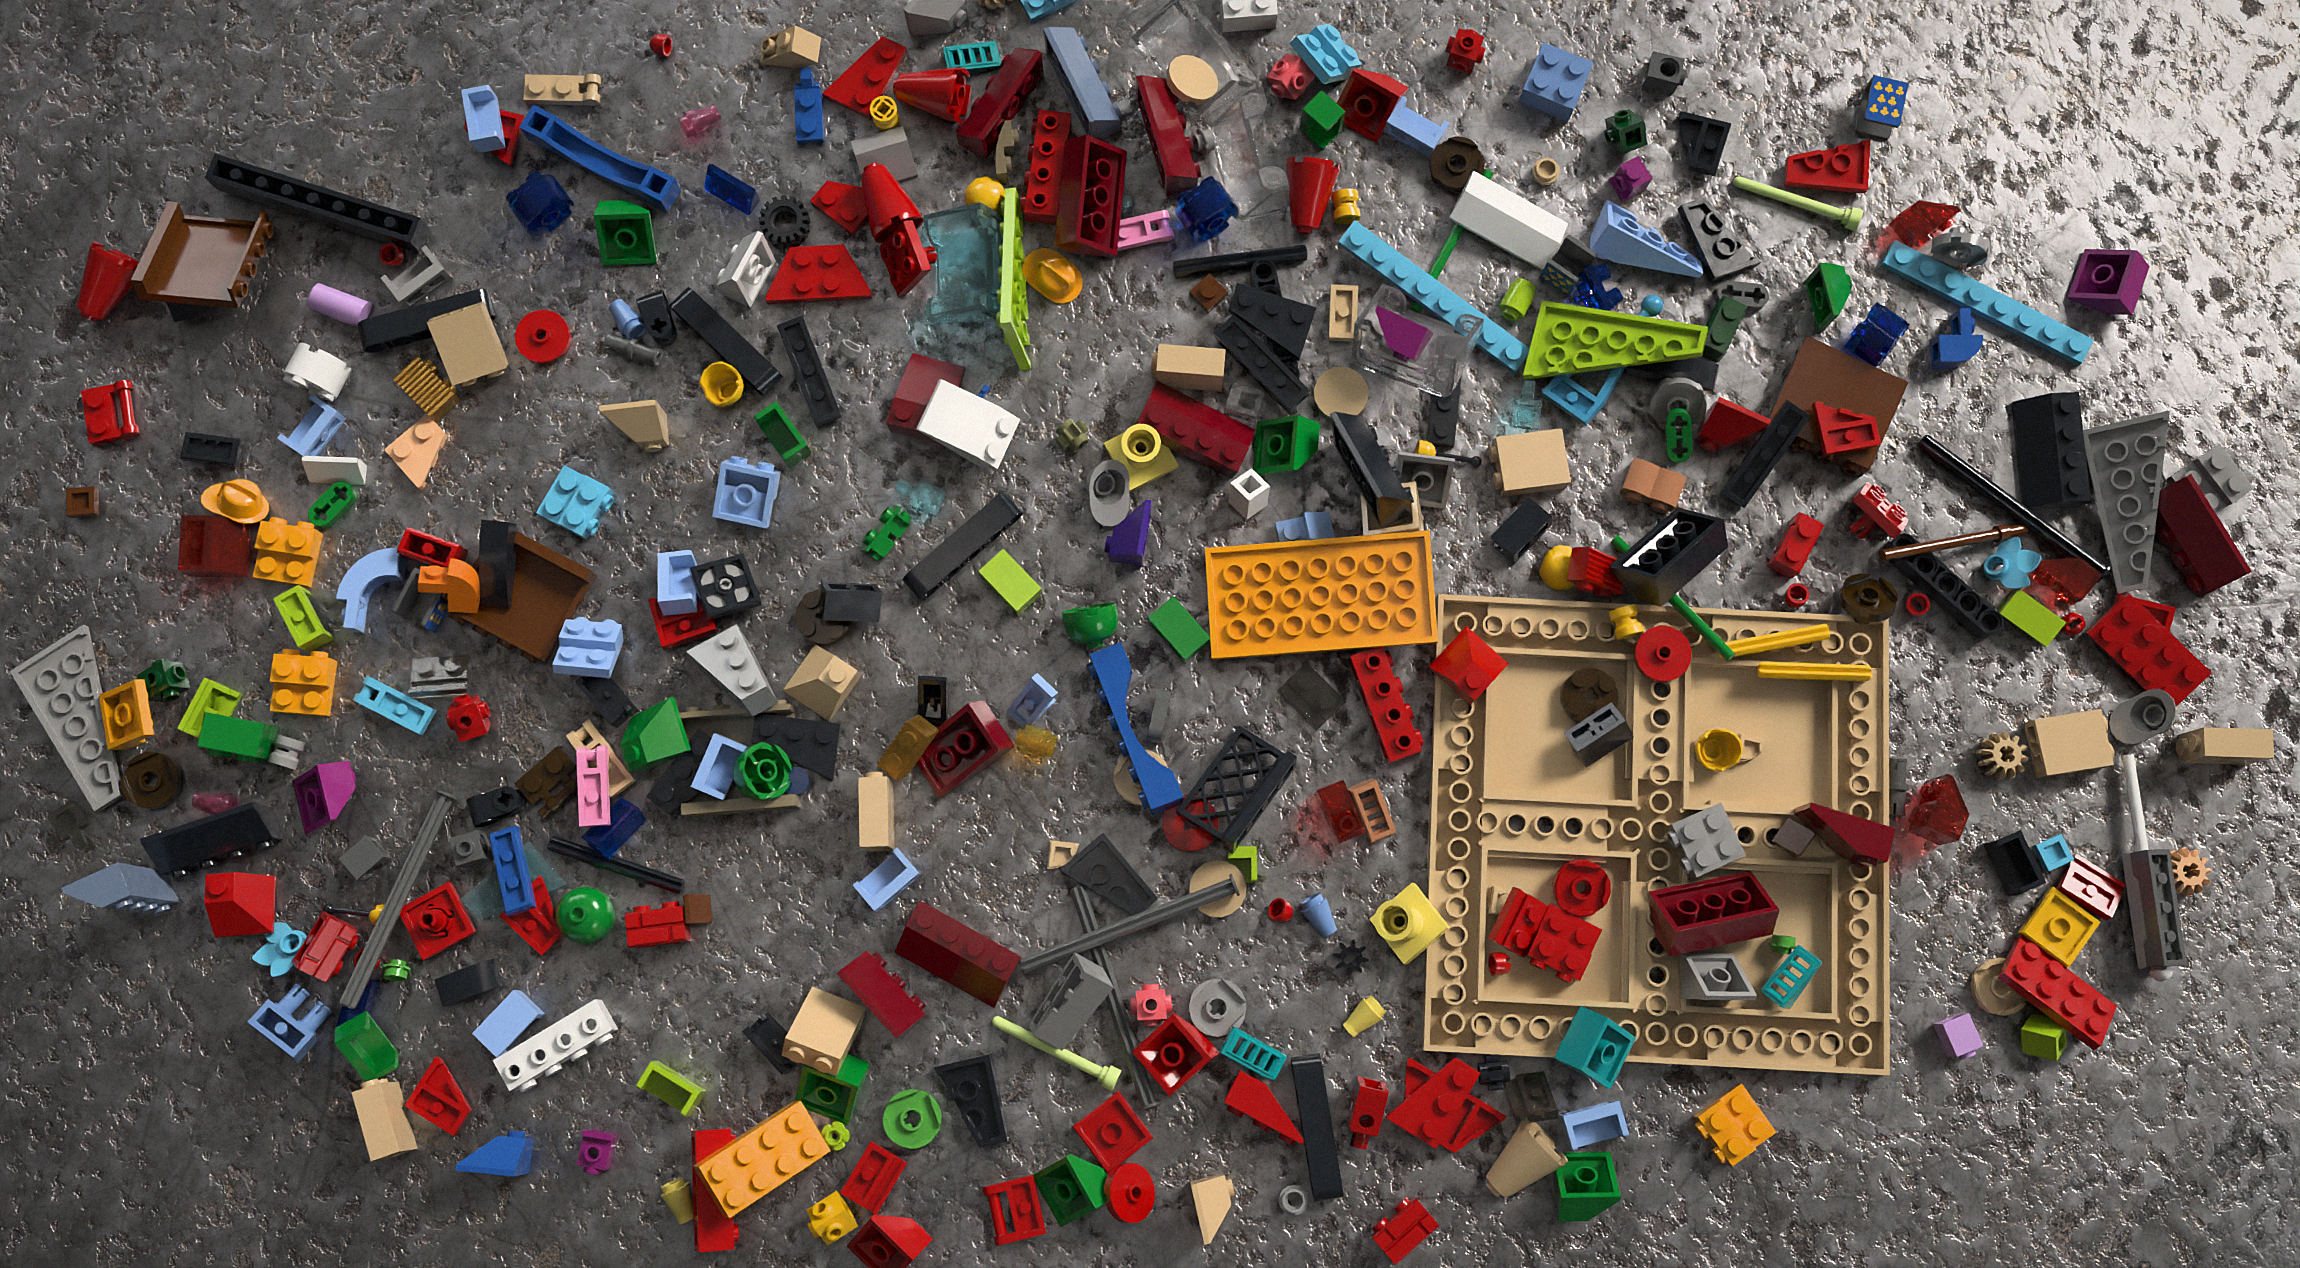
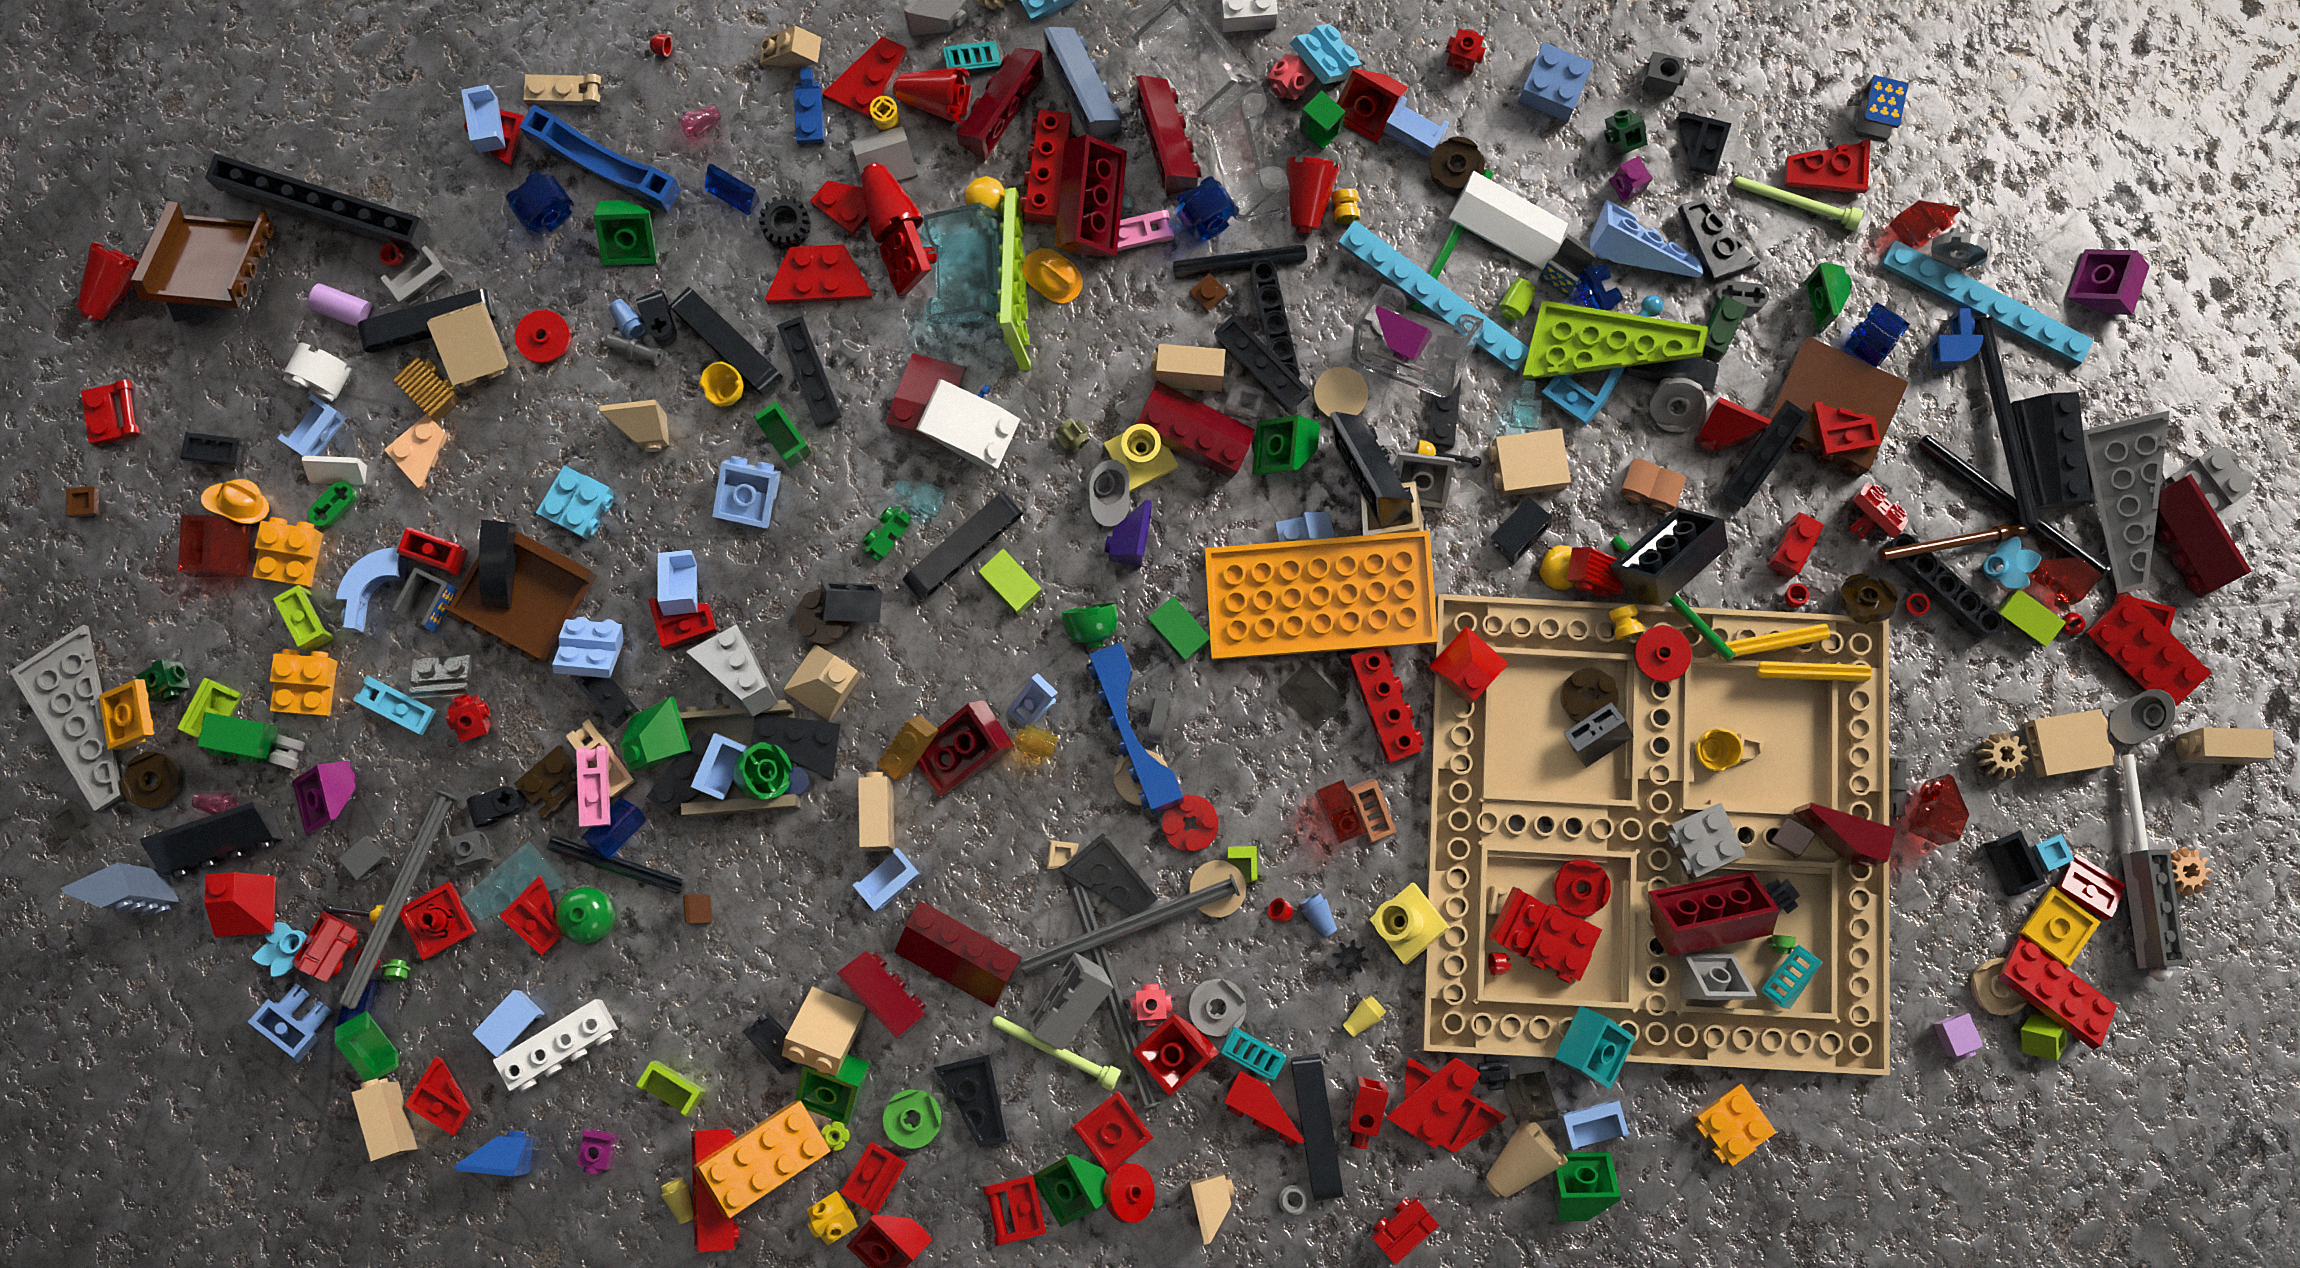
orange brick [418,558,480,613] -> none
black slope [435,959,502,1007] -> none
blue tile [488,825,537,917] -> none
red brick [625,901,691,949] -> none
black piece [689,553,762,620] -> none
white slope [716,231,776,308] -> none
black slope [918,676,950,726] -> none
dark tan slope [995,120,1020,183] -> none
tan tile [1166,55,1219,105] -> none
black fence [1176,726,1297,854] -> none
light grey plate [1192,128,1215,155] -> none
black wing [1228,283,1316,361] -> none
white brick [1228,468,1270,520] -> none
tan plate [1328,285,1358,342] -> none
tan plate [1532,158,1560,185] -> none
green beam [1665,408,1692,463] -> none
none -> clear brick [1445,478,1490,525]
none -> black gear [1766,878,1800,914]
none -> black axle [1974,315,2039,528]

